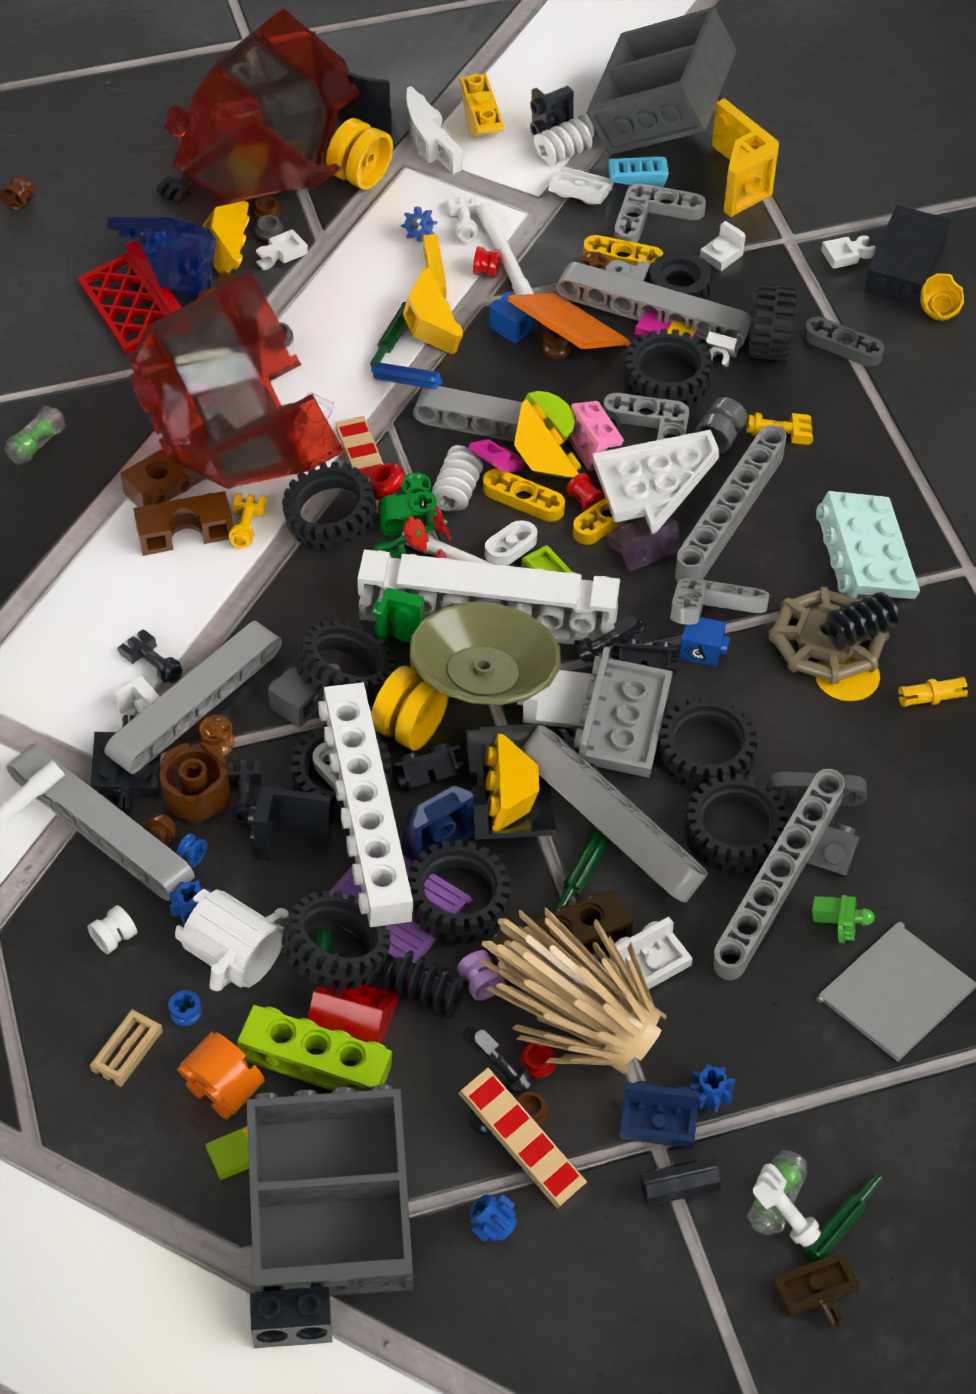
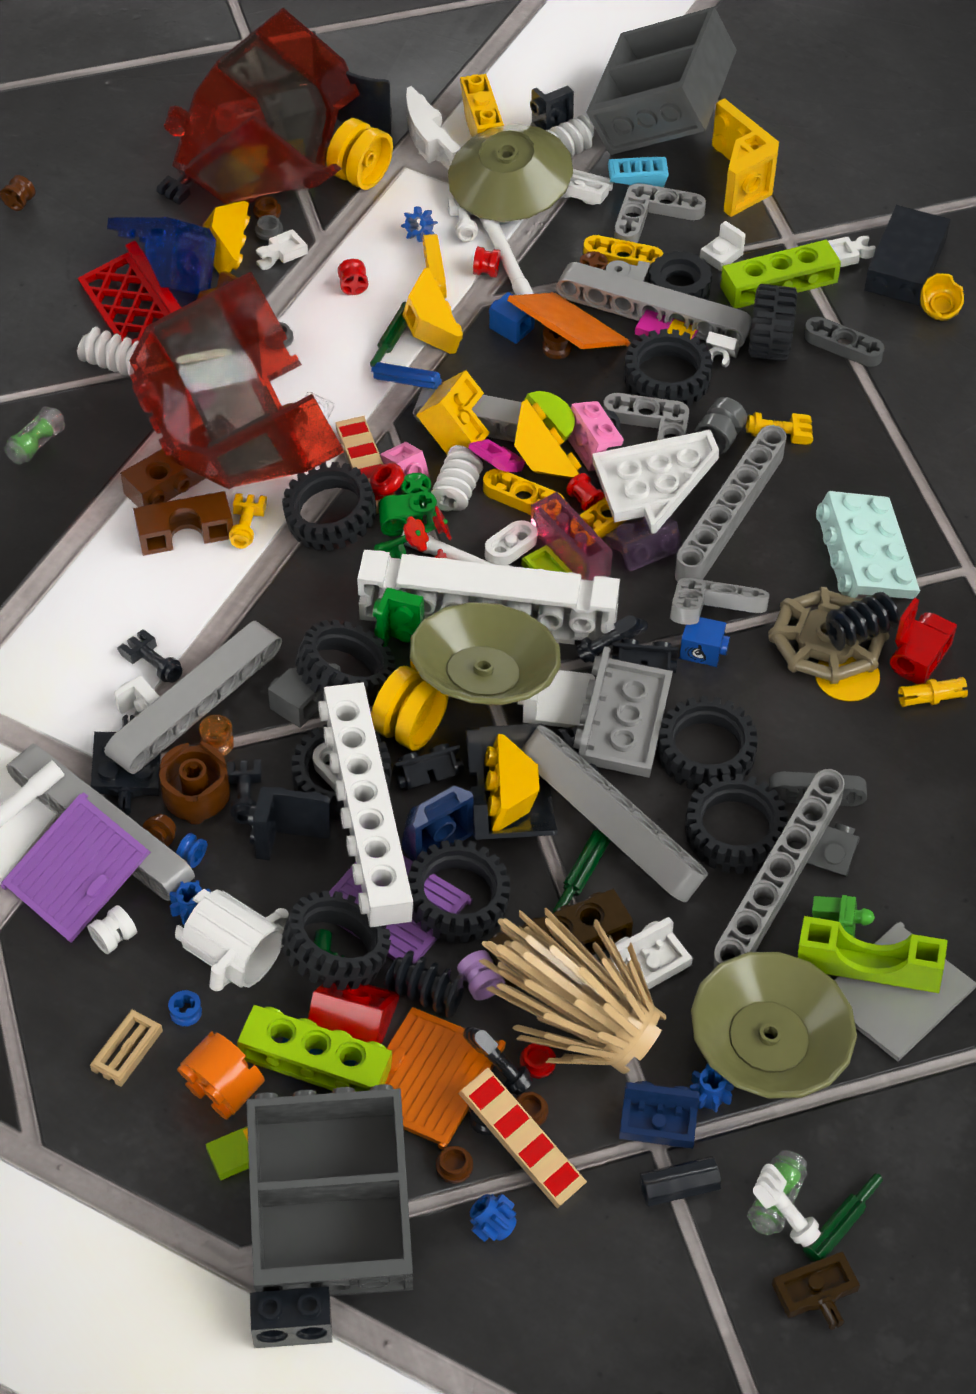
none -> medium lavender piece [0,792,151,943]
none -> white piece [77,327,144,378]
none -> red wheel [338,258,369,295]
none -> bright pink bracket [380,442,430,477]
none -> orange piece [385,1007,506,1150]
none -> yellow panel [416,370,490,455]
none -> reddish brown plate [436,1146,473,1183]
none -> olive dish [448,124,573,222]
none -> clear pink brick [531,492,613,581]
none -> olive dish [691,952,857,1099]
none -> lime brick [720,239,841,309]
none -> lime arch [798,916,948,993]
none -> red piece [890,598,957,685]

